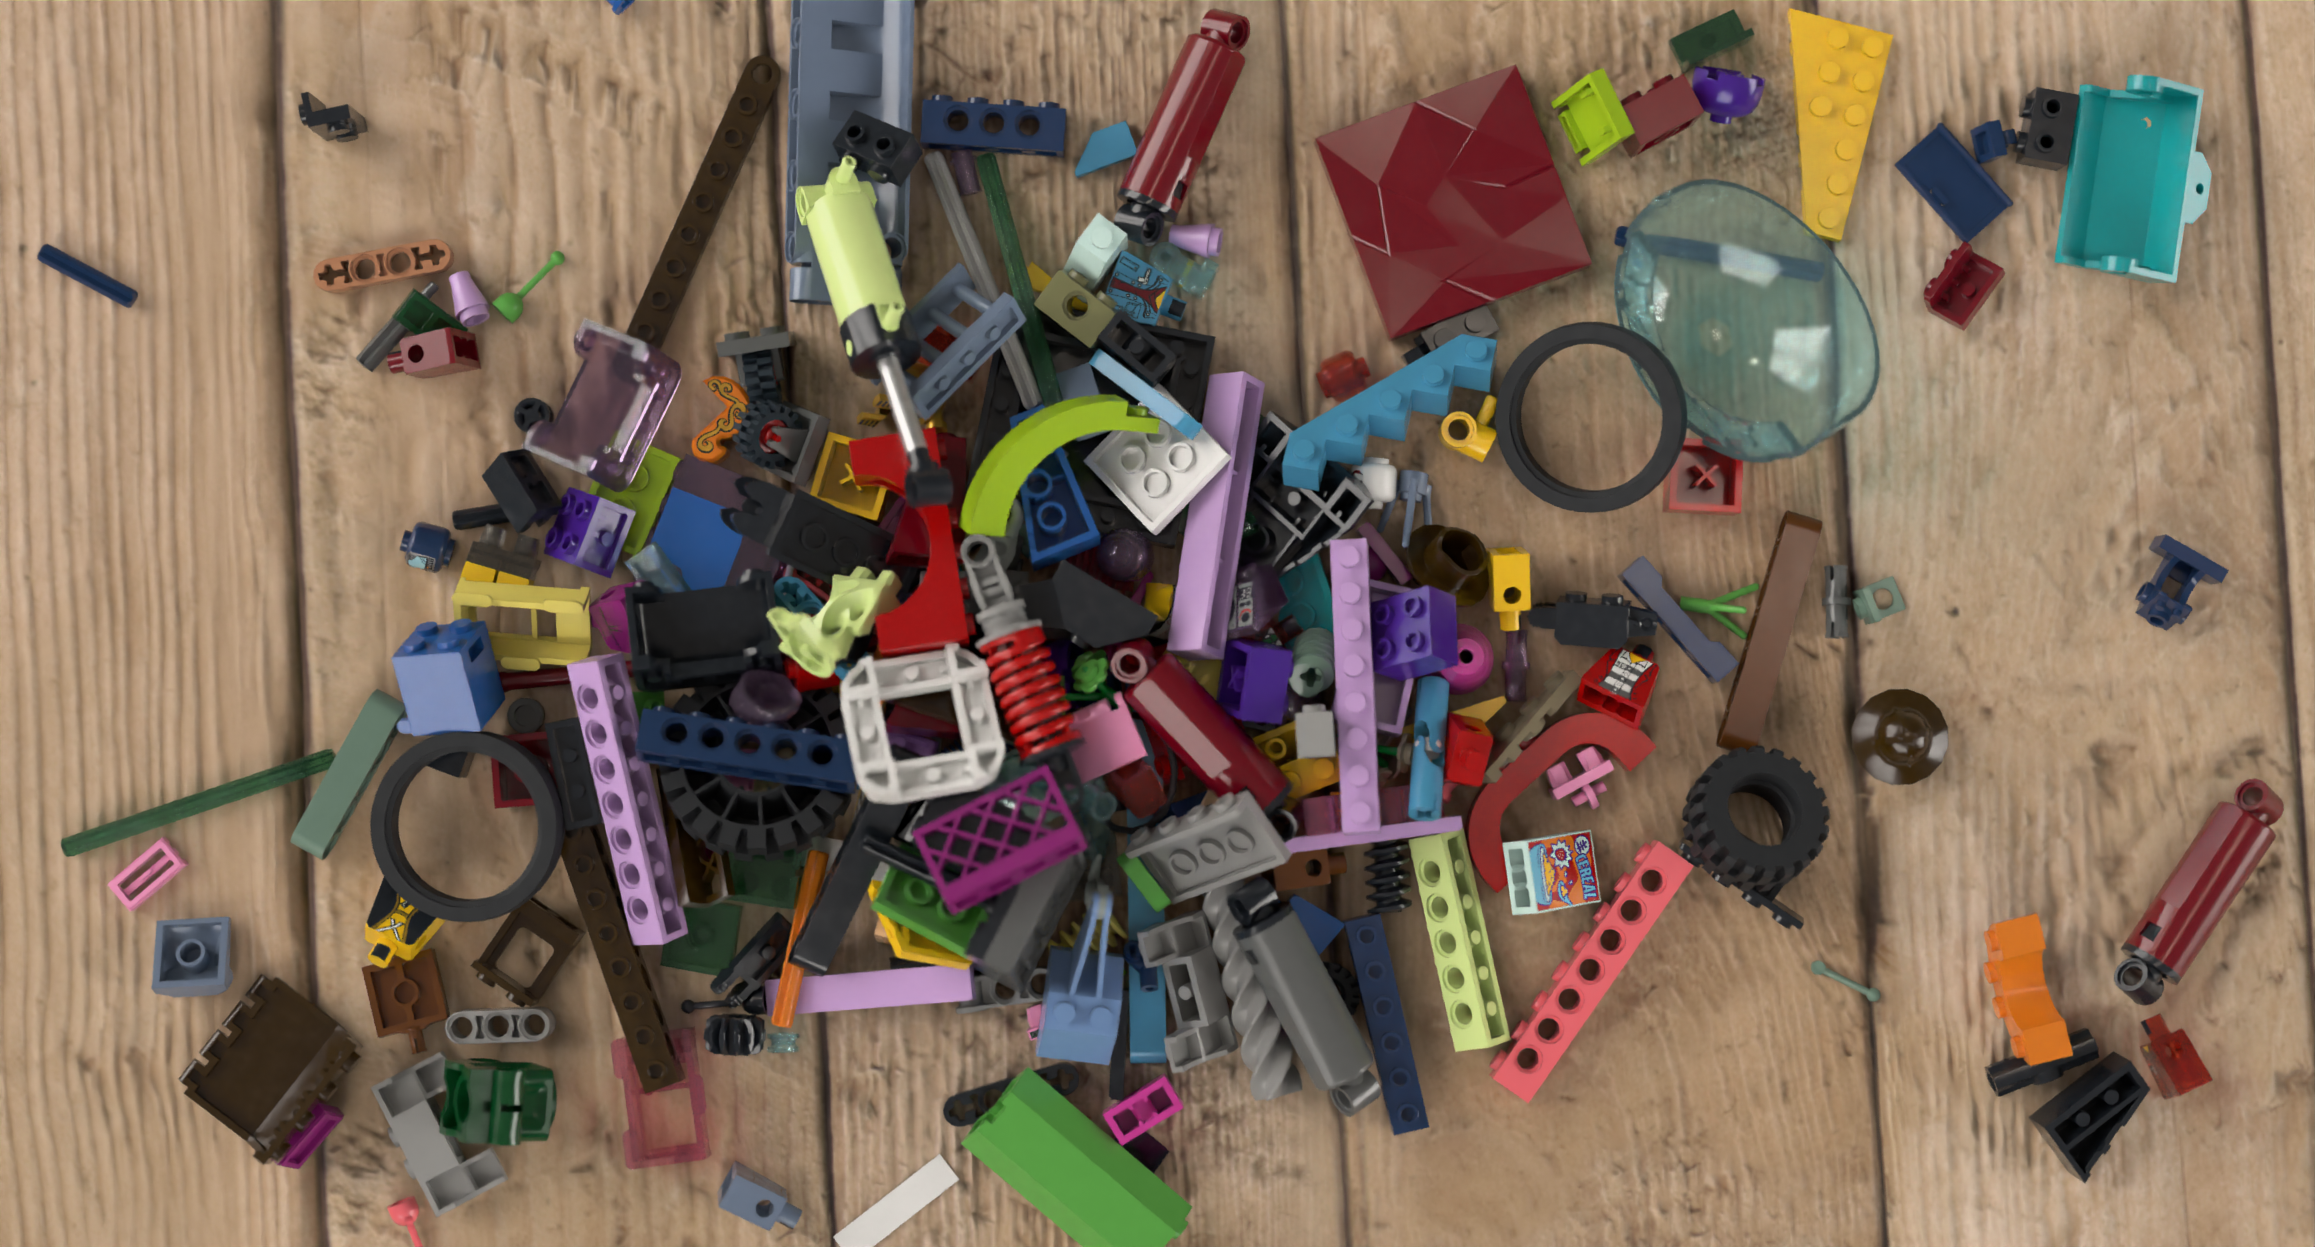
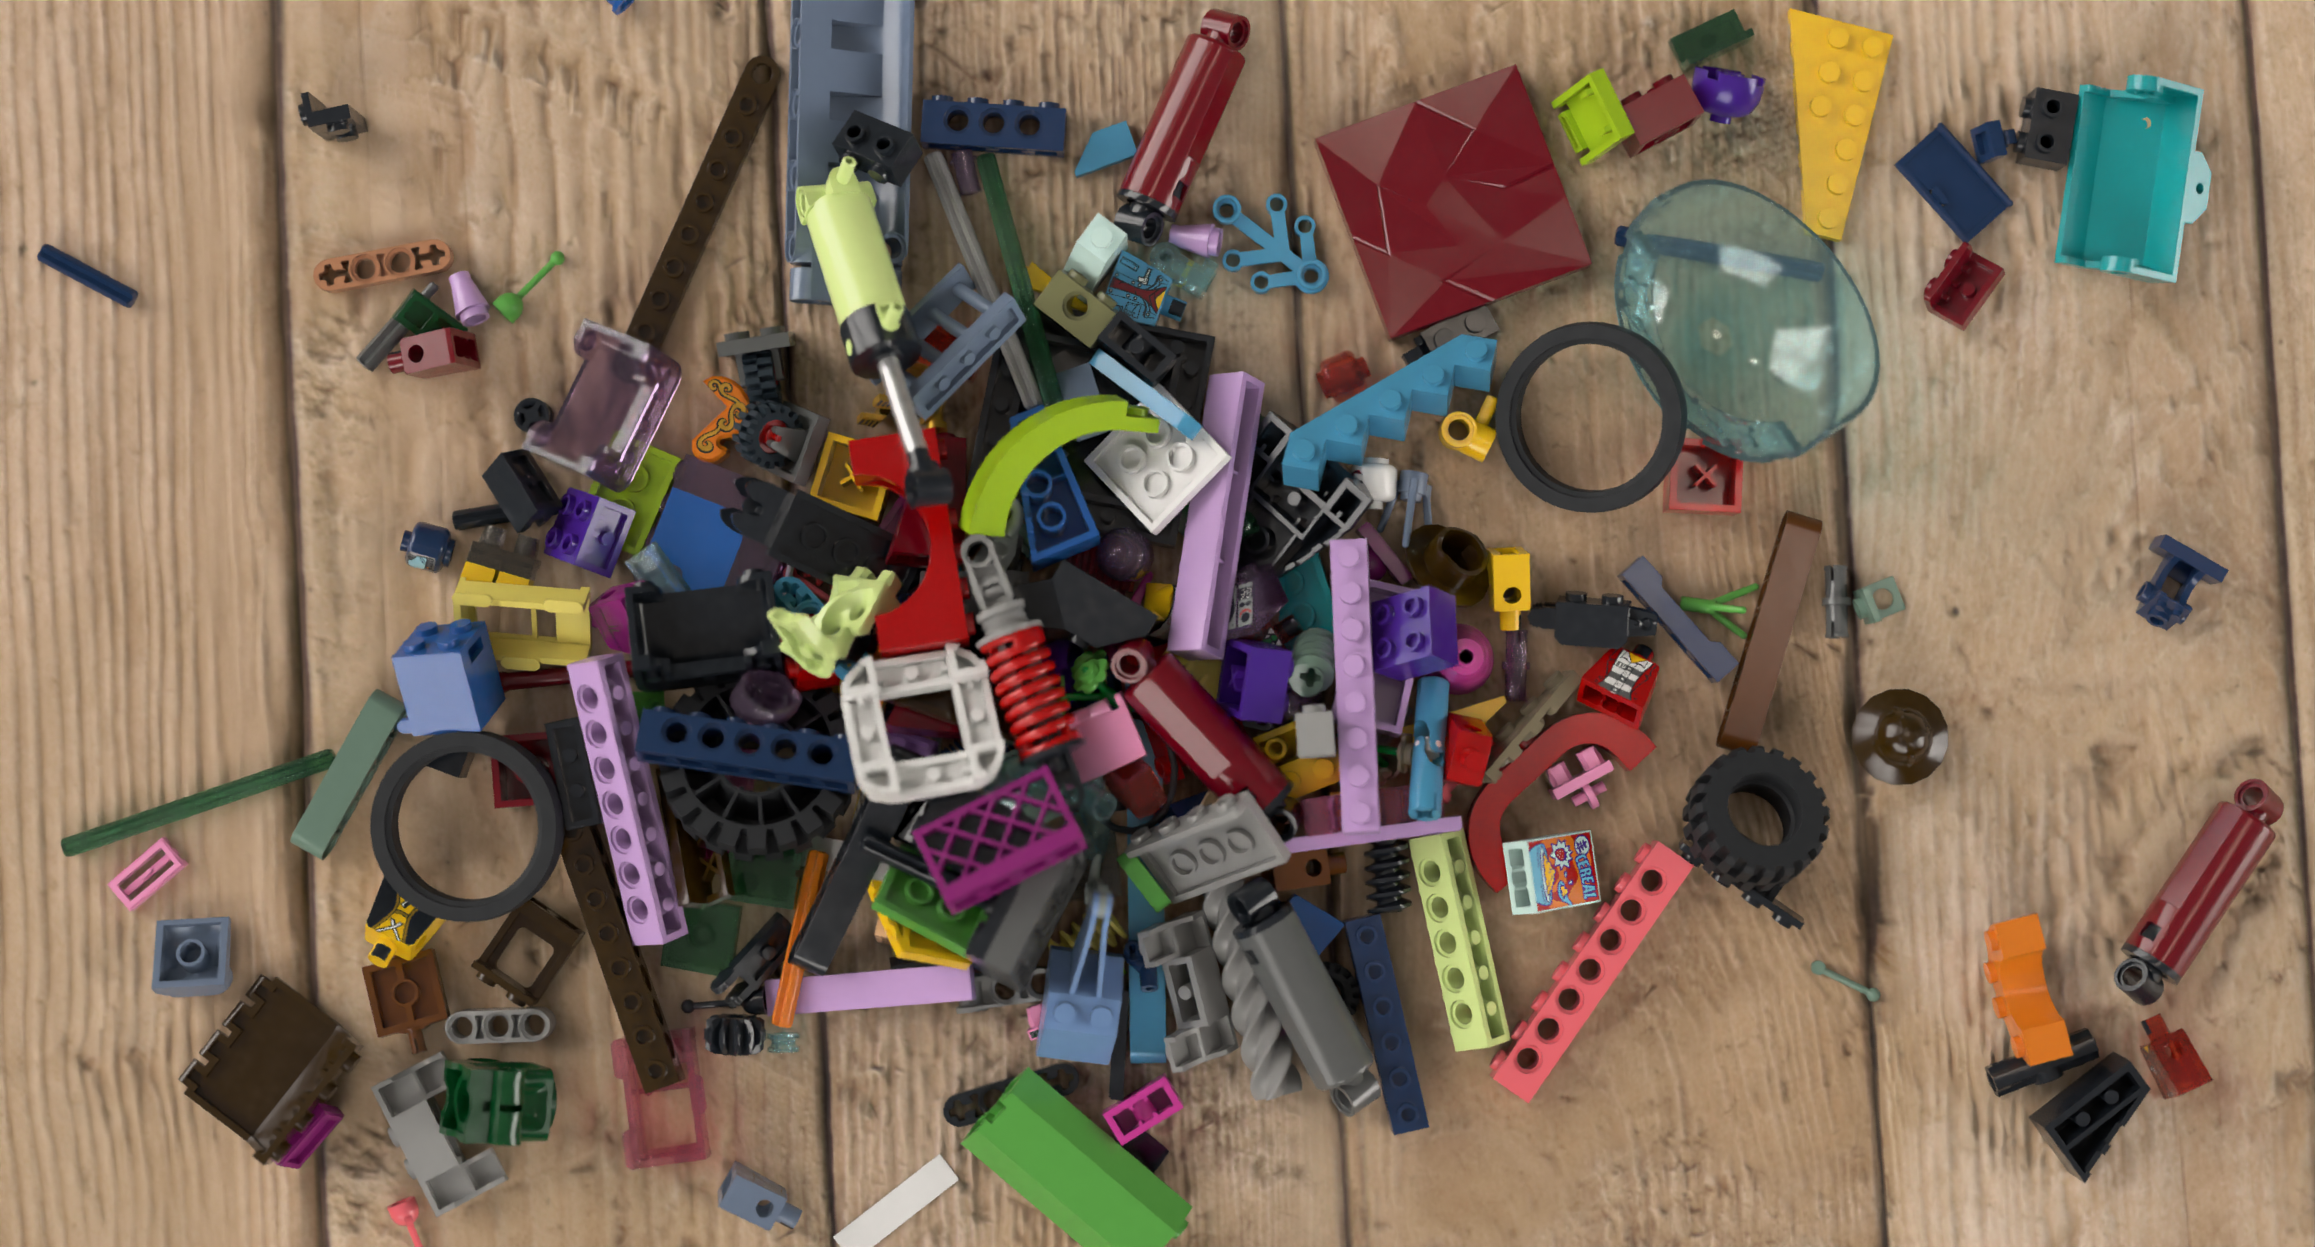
dark grey tile [507,698,545,733] -> none
none -> dark azure plant [1212,194,1329,294]

